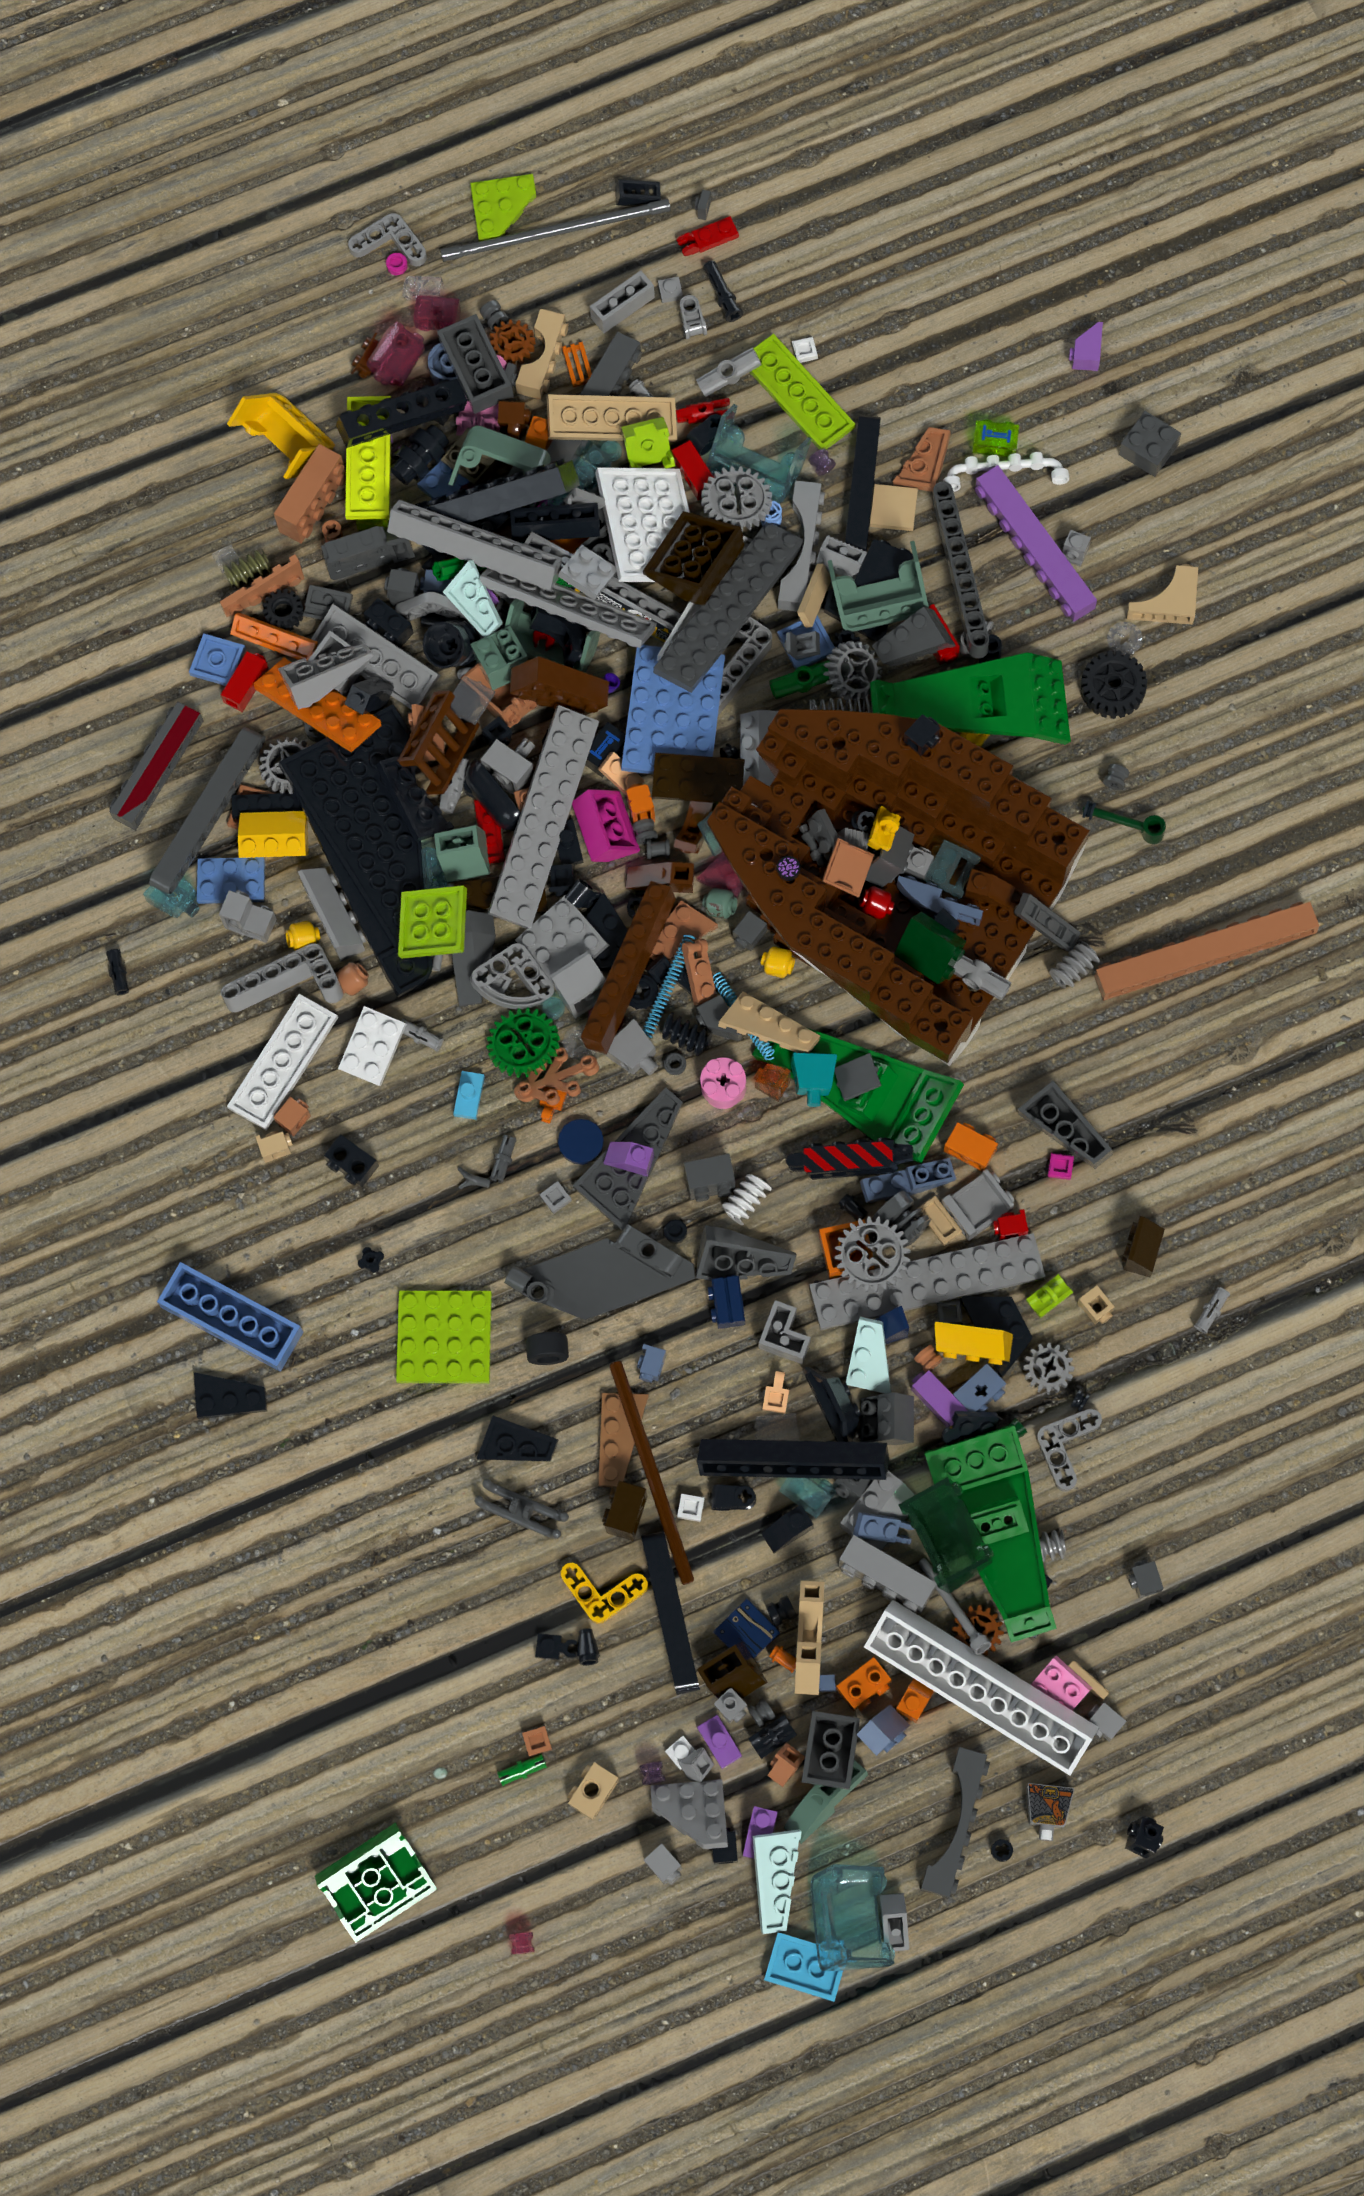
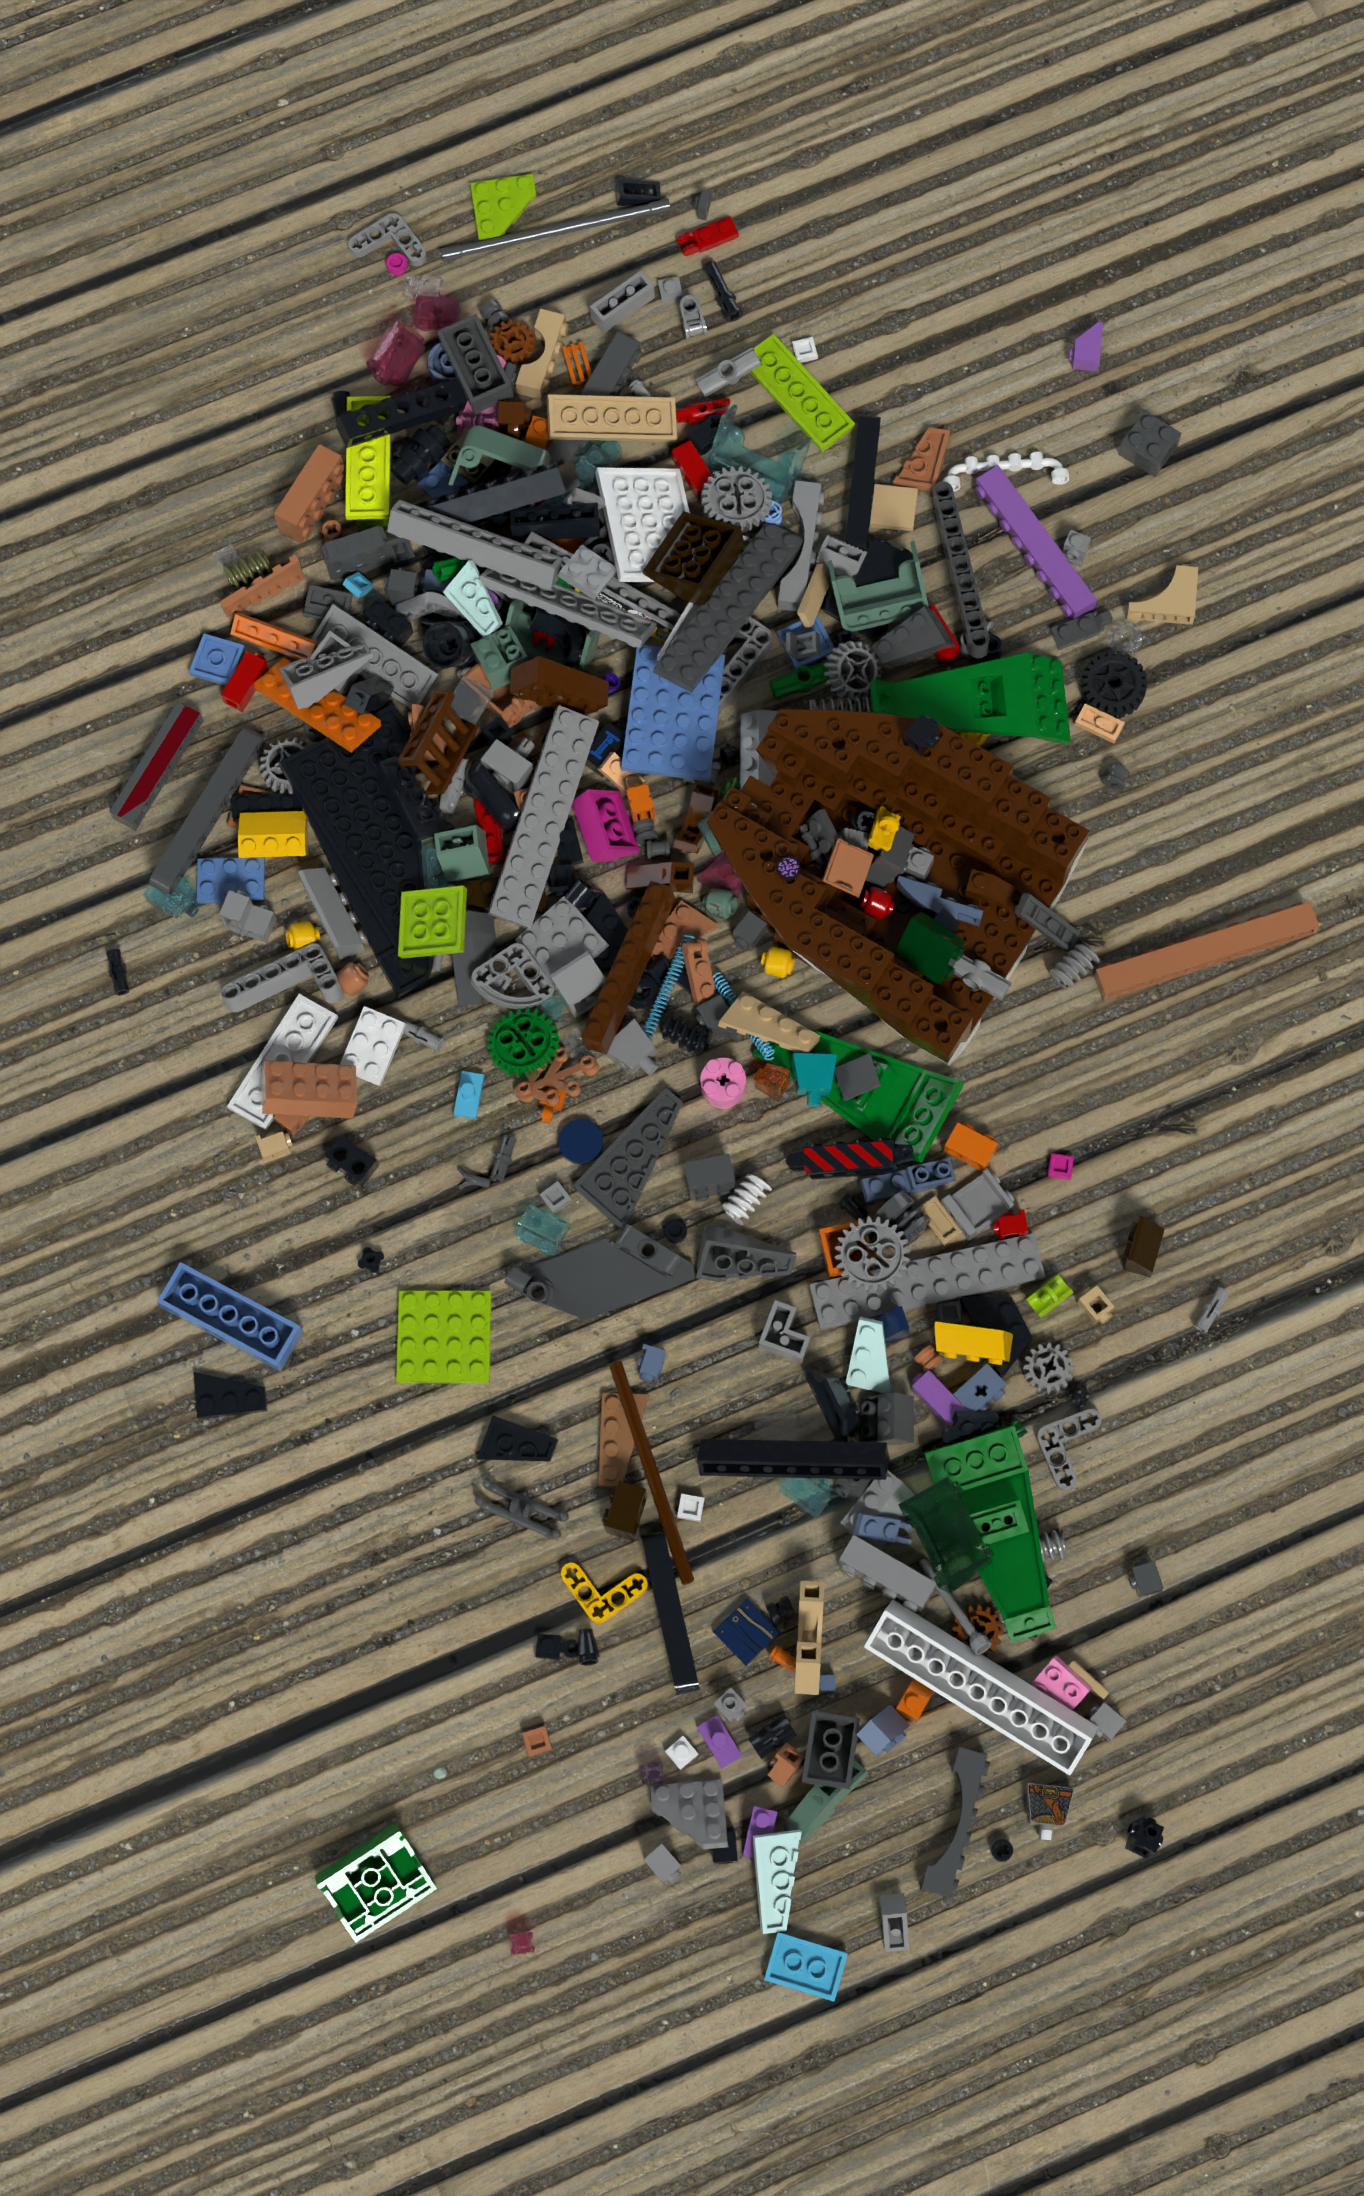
yellow windscreen [227,393,335,479] -> none
black tyre [263,589,304,631] -> none
reddish brown hinge [351,332,386,379] -> none
green pin [497,1754,547,1786] -> none
black tyre [526,1332,569,1365] -> none
tan brick [567,1762,619,1821] -> none
medium lavender slope [604,1142,654,1177] -> none
lime panel [621,417,675,469] -> none
dark brown plate [652,752,745,803] -> none
dark grey plate [664,1053,686,1075] -> none
light grey slope [679,1747,714,1782] -> none
dark brown slope [697,1641,768,1699] -> none
dark blue brick [708,1276,745,1329] -> none
black piece [711,1485,757,1511] -> none
dark grey wheel [747,1698,776,1728] -> none
black slope [761,1505,814,1554] -> none
light nougat plate [762,1371,789,1414] -> none
clear purple wheel [808,448,836,476] -> none
clear light blue windscreen [810,1864,895,1971] -> none
orange brick [836,1657,892,1712] -> none
clear light blue plate [924,840,981,899] -> none
clear neon green brick [972,419,1019,457] -> none
dark grey wedge [1017,1081,1113,1169] -> none
dark green piece [1082,801,1166,844] -> none
none -> nougat brick [261,1060,357,1119]
none -> black cone [331,391,351,423]
none -> medium azure plate [342,572,374,598]
none -> clear light blue bracket [515,1204,571,1256]
none -> dark grey hinge [1050,611,1113,650]
none -> light nougat plate [1075,703,1125,744]

